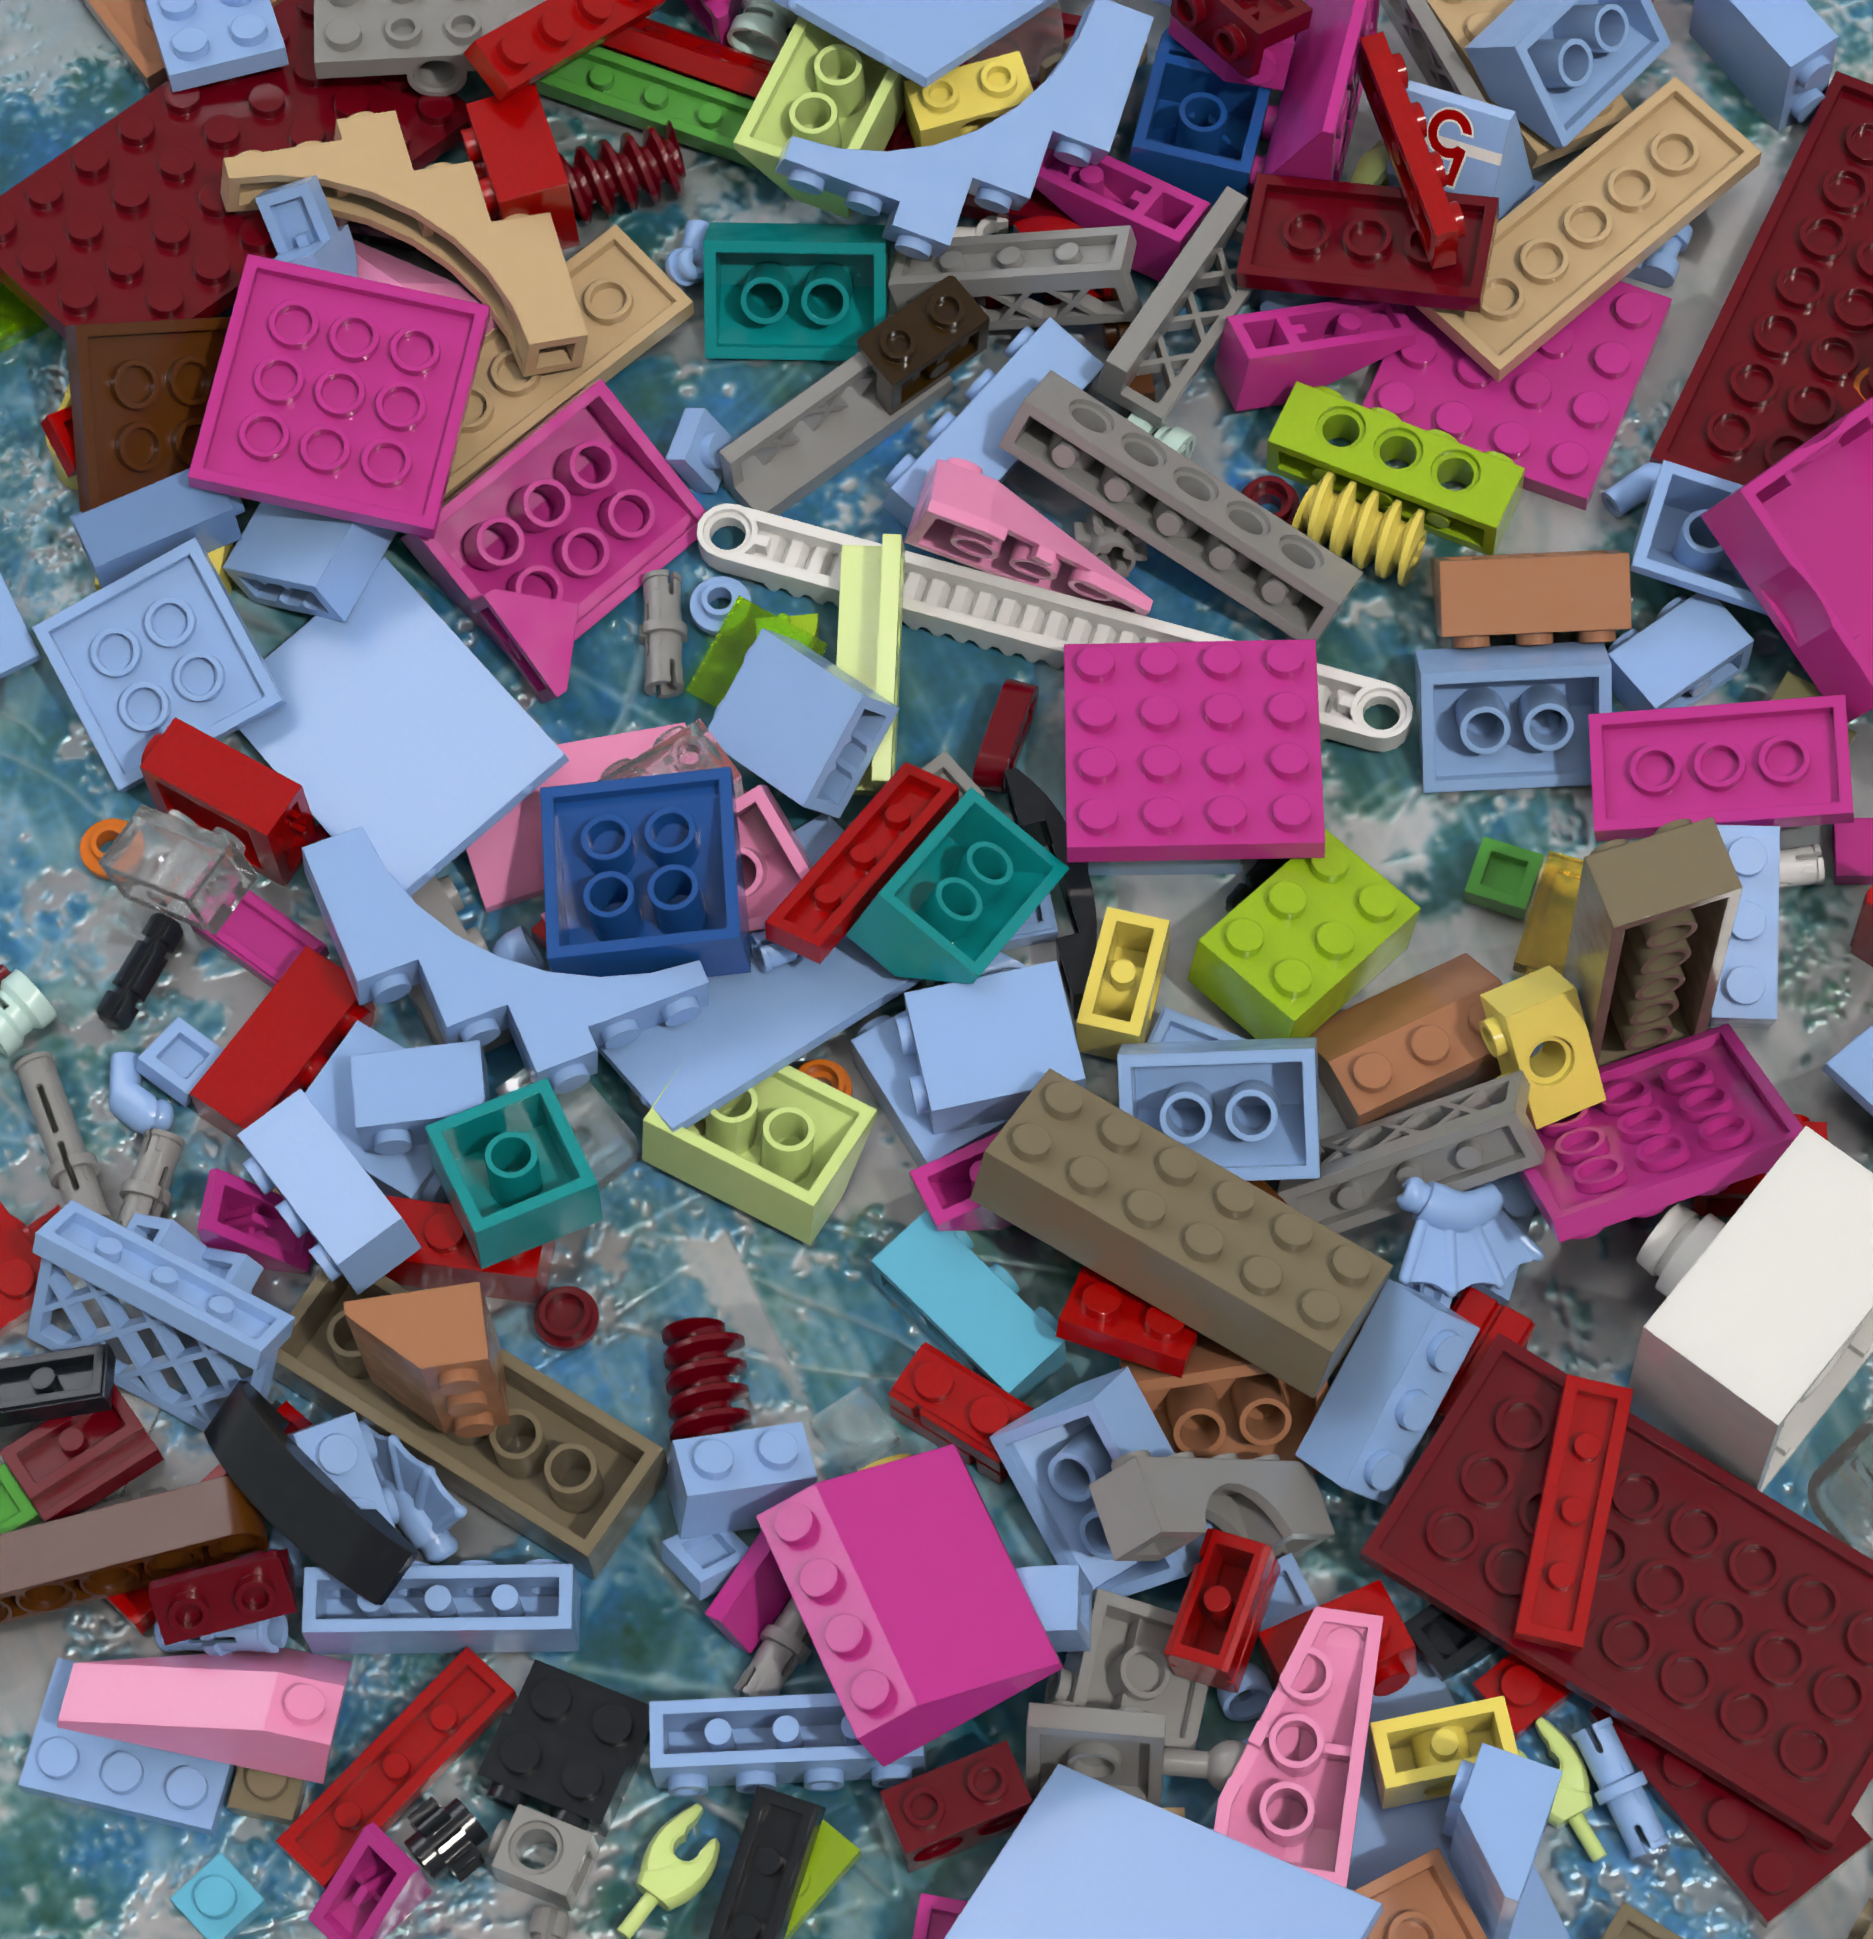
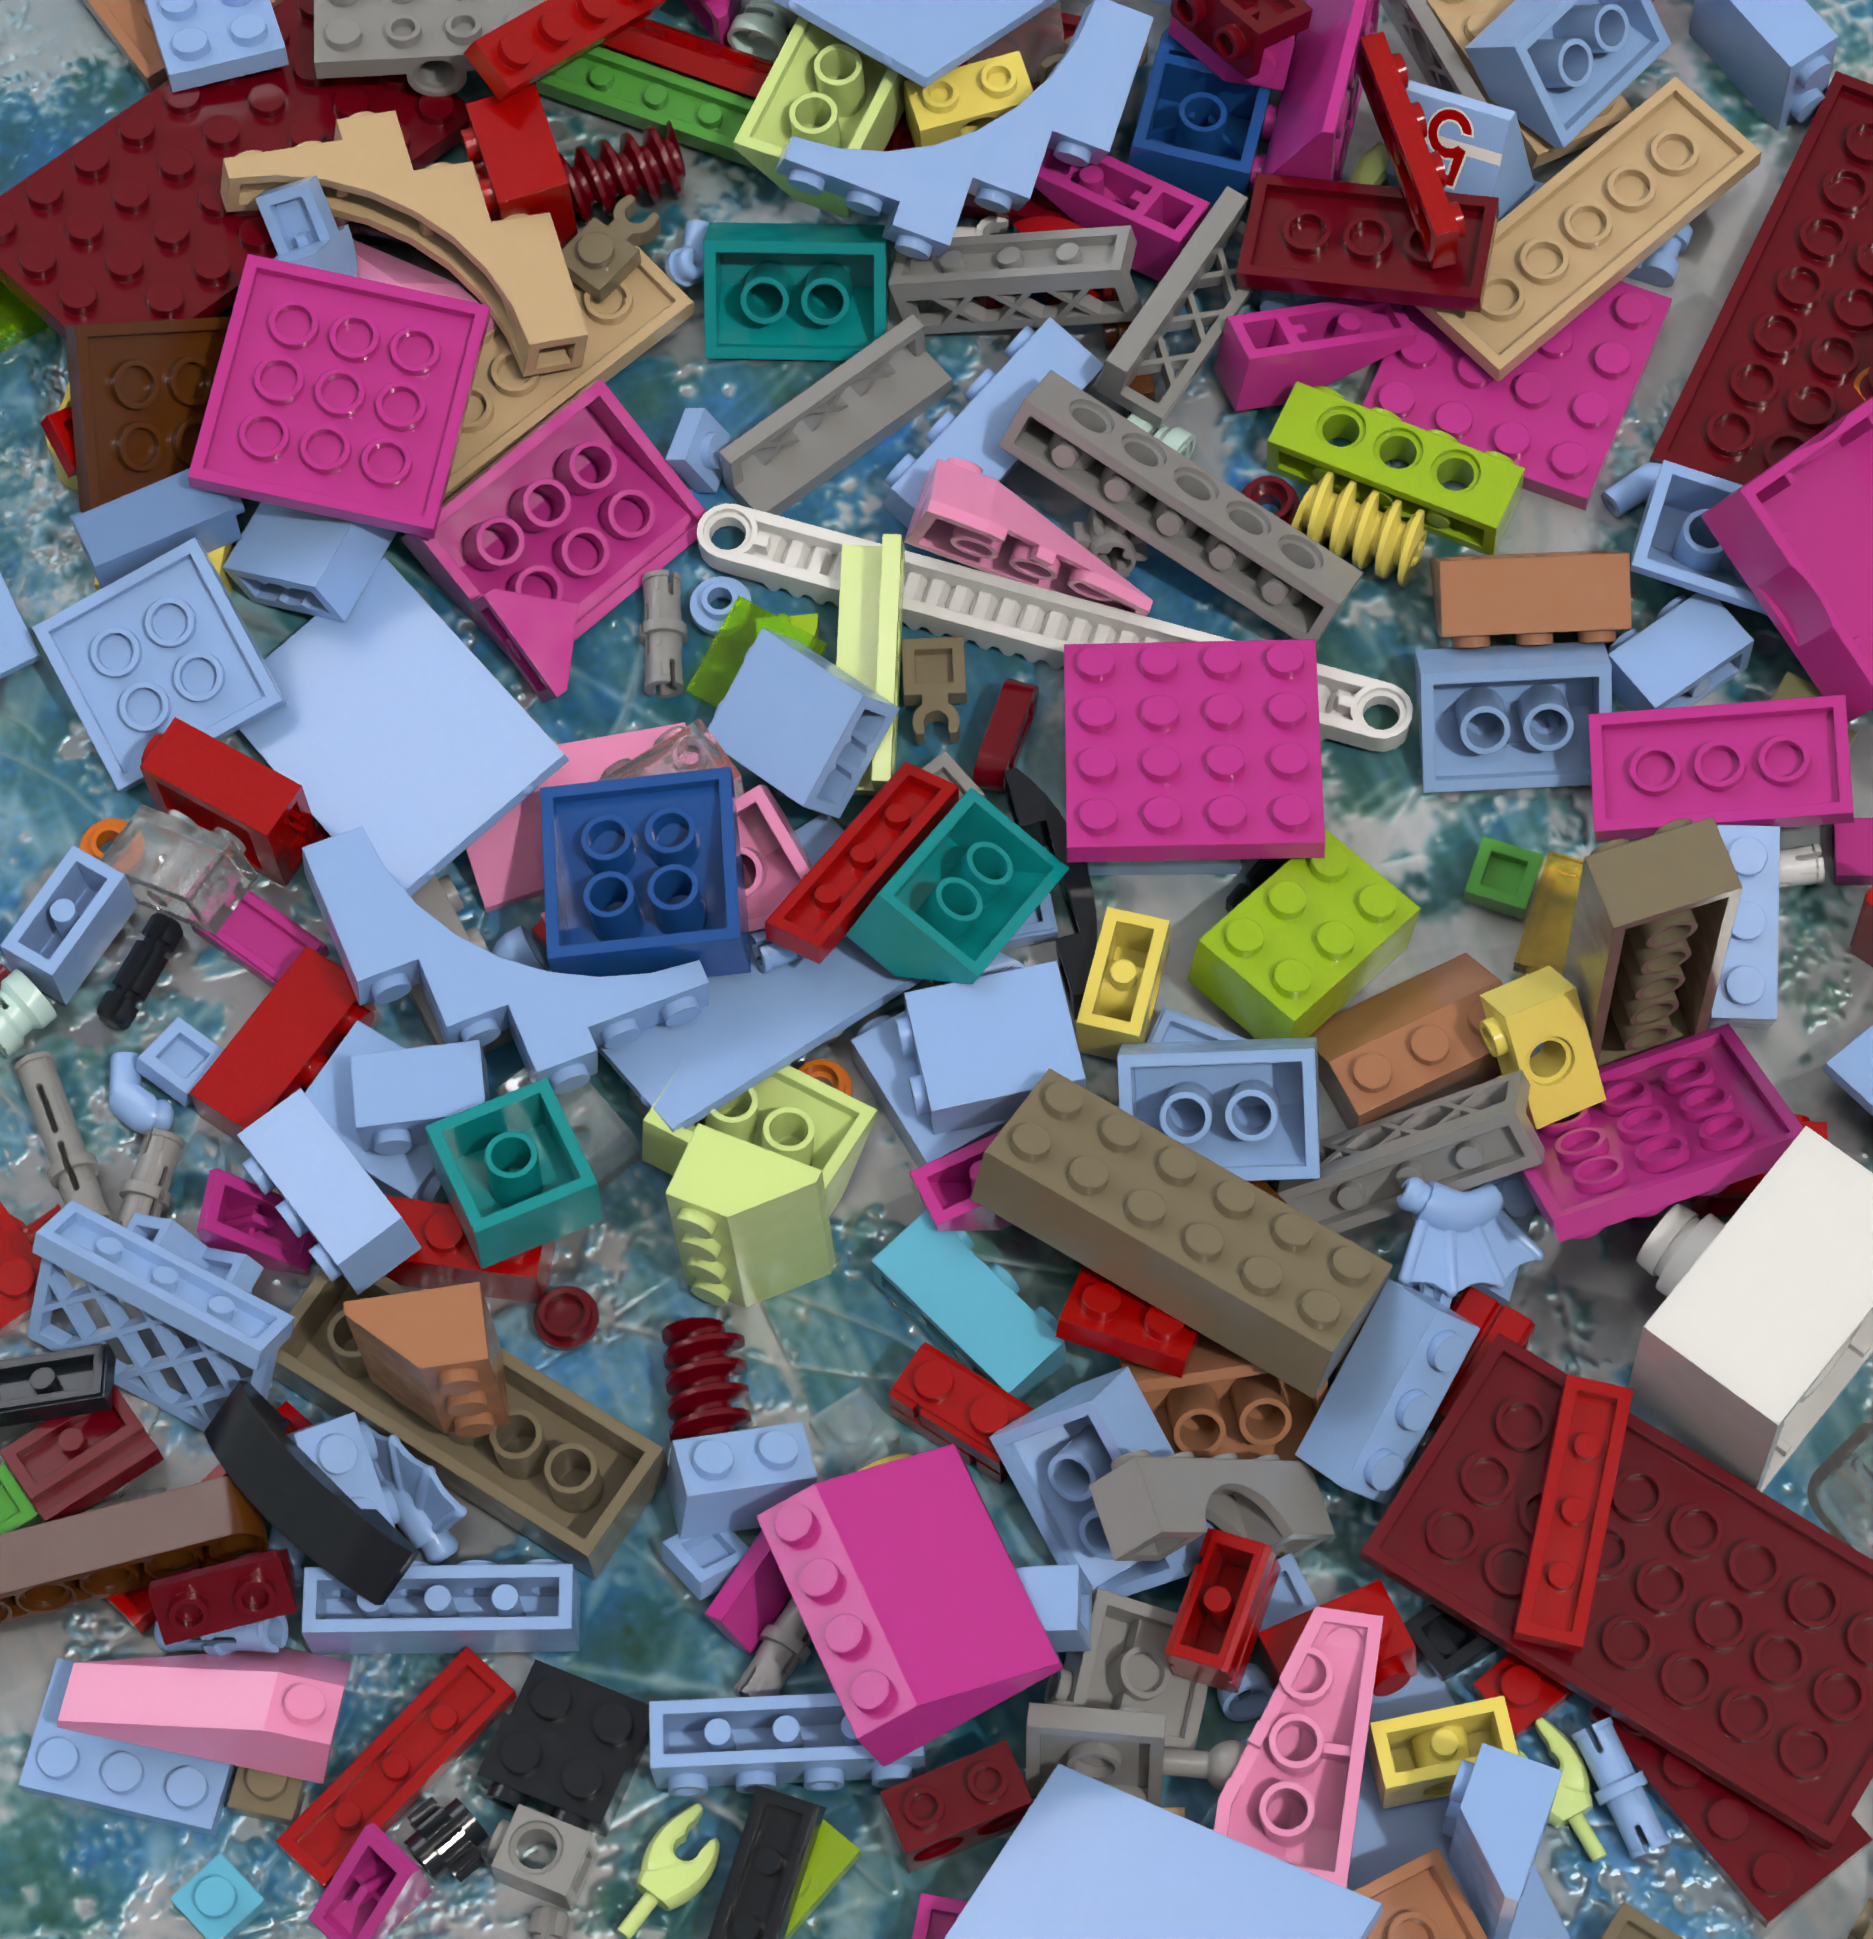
dark brown bracket [857,275,990,416] -> none
none -> light blue brick [0,845,138,1005]
none -> dark tan plate [562,194,661,303]
none -> yellowish green slope [665,1123,836,1308]
none -> dark tan plate [902,636,967,745]

